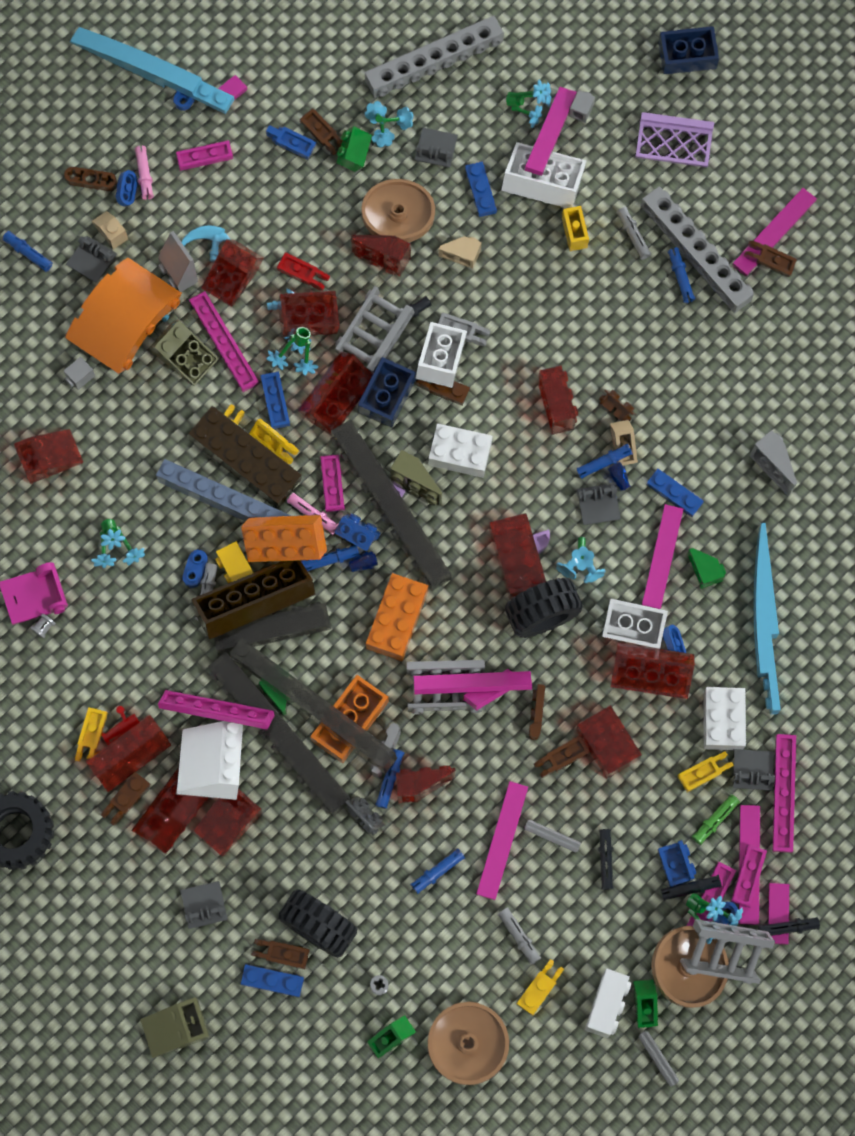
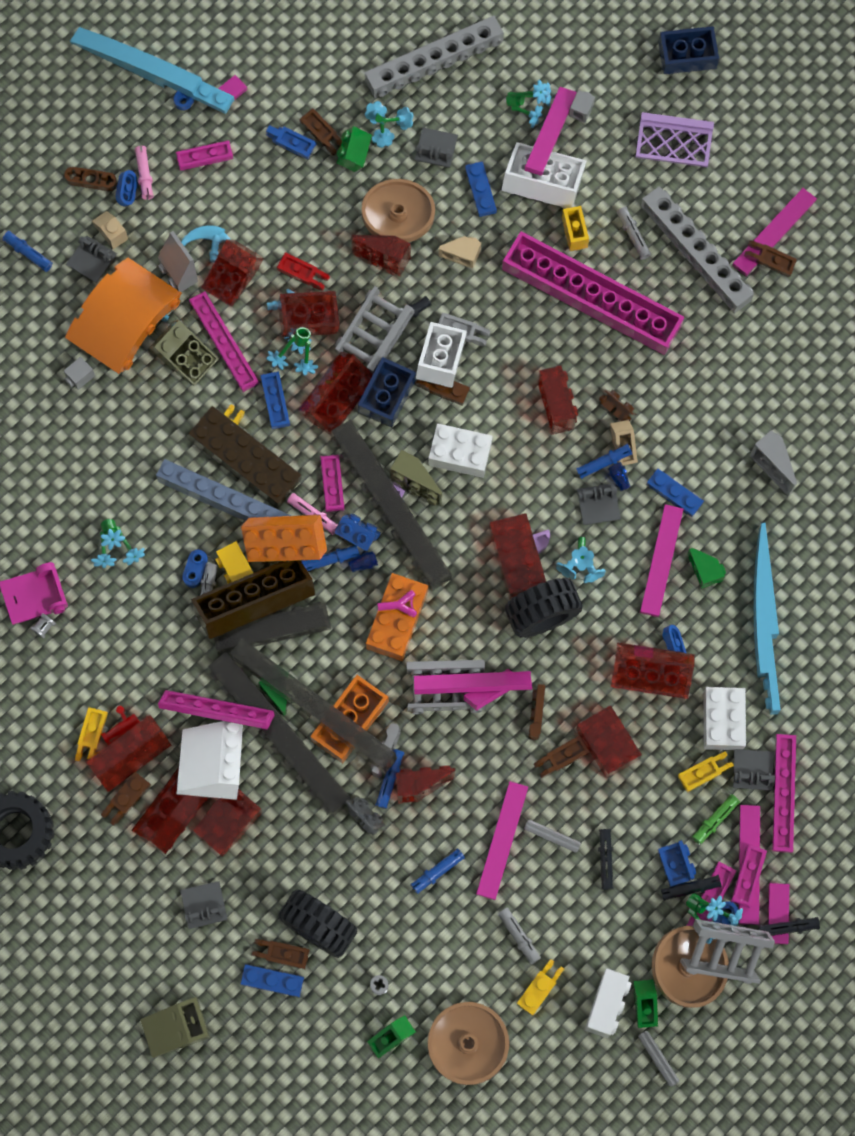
clear red slope [14,429,84,484] -> none
yellow hinge [249,418,299,464] -> none
white brick [602,599,668,649] -> none
blue pin [668,248,695,303] -> none
none -> dark pink piece [378,590,417,618]
none -> dark pink brick [502,231,684,355]

